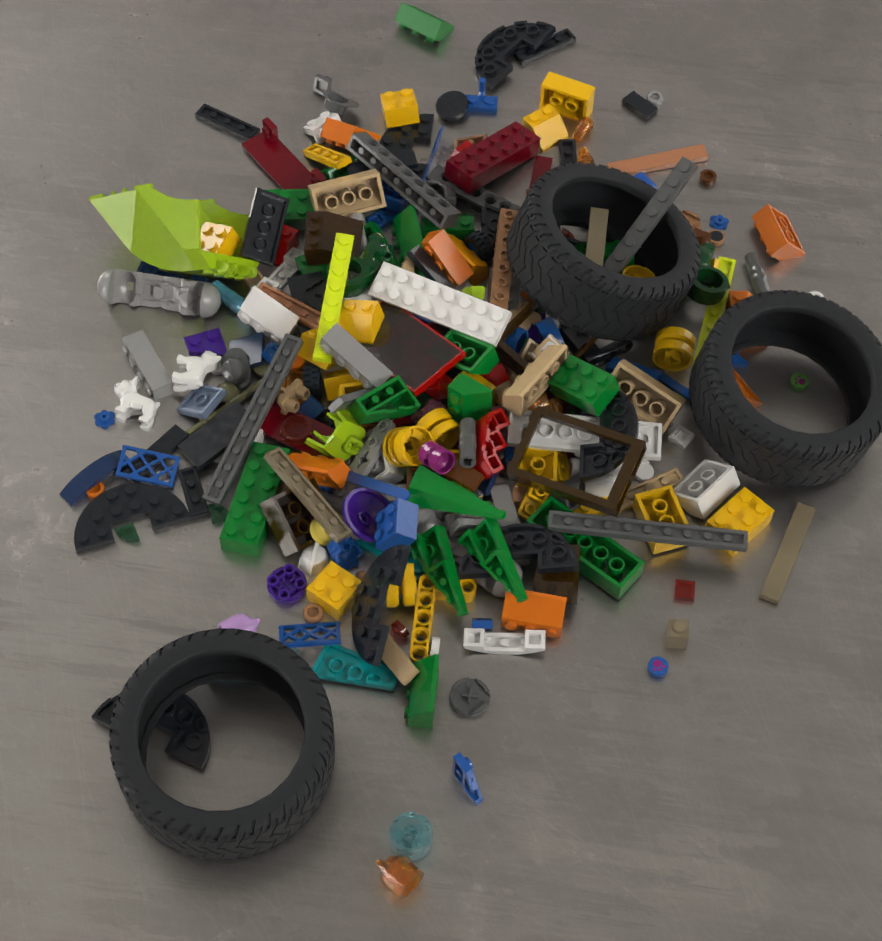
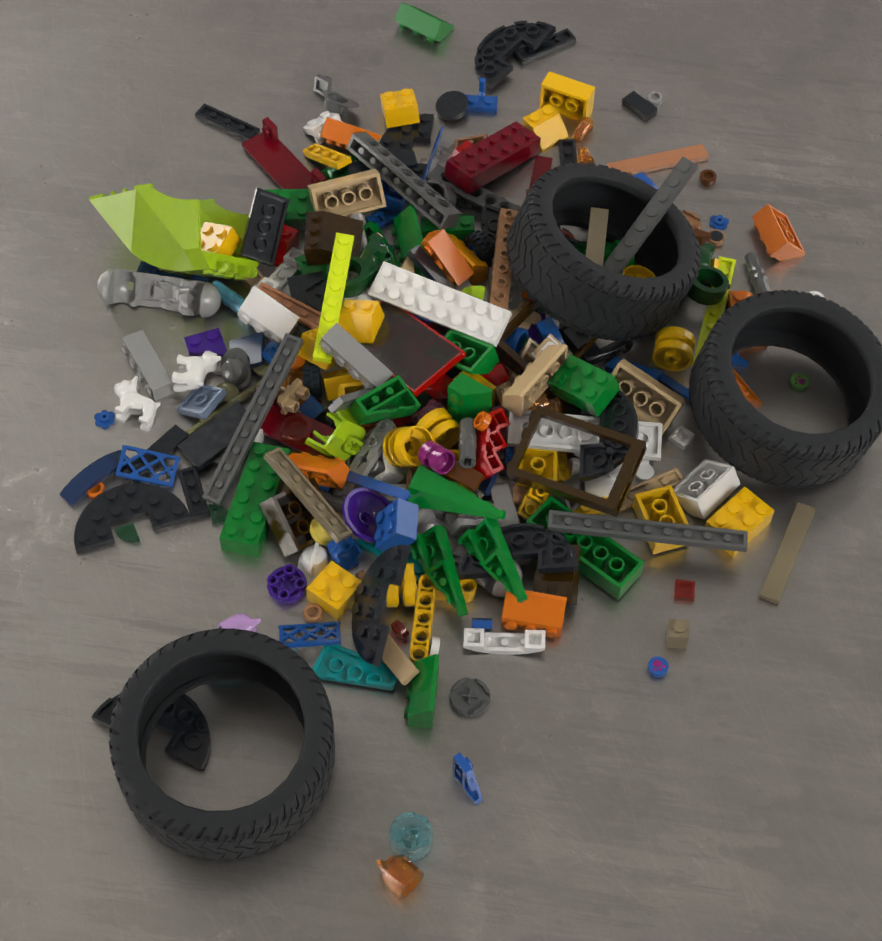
none -> orange tile [473,411,491,431]

